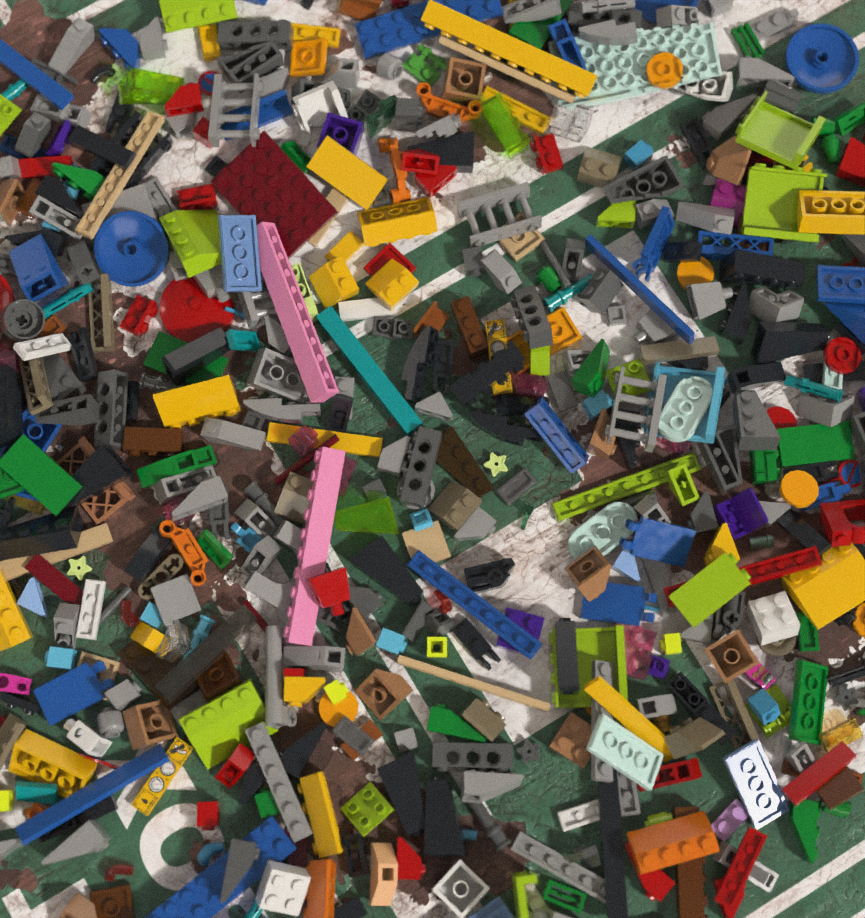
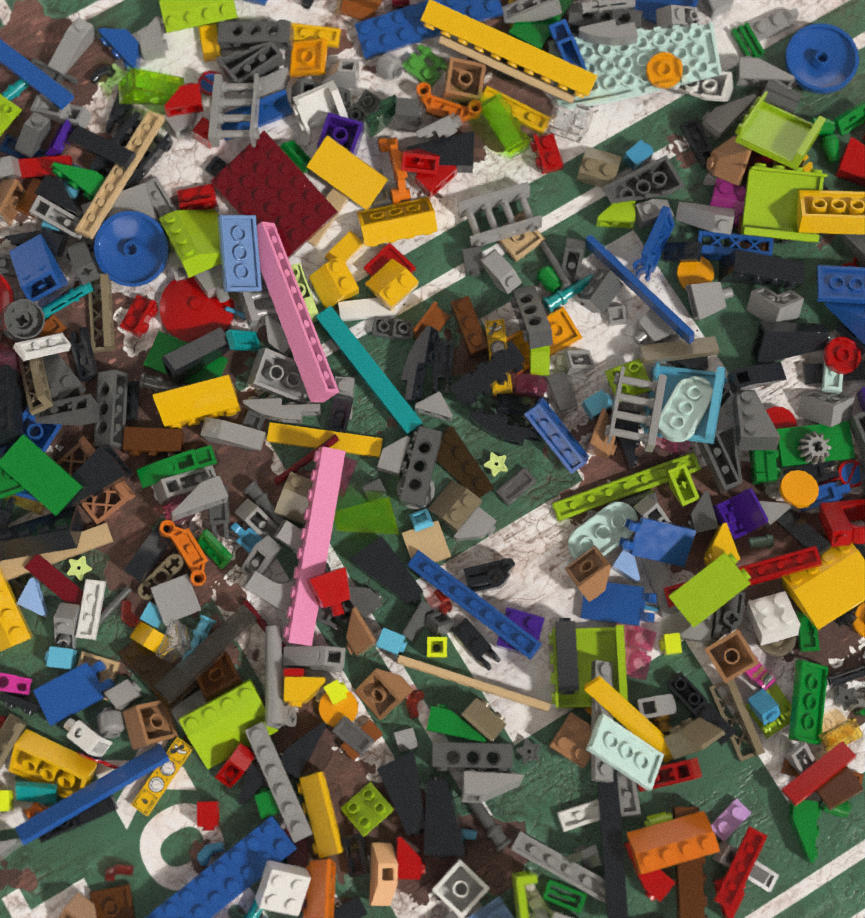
light grey slope [41,820,112,865] -> none
dark grey slope [220,838,260,903] -> none
clear pink brick [287,425,319,457] -> none
clear green hand [520,502,534,530] -> none
green slope [570,339,610,398] -> none
dark purple tile [645,655,670,680] -> none
black slope [719,281,751,345] -> none
tile [722,739,790,829] -> none
teal pin [784,374,843,402] -> none
none -> clear red arm [406,690,424,719]
none -> light grey gear [797,431,831,465]

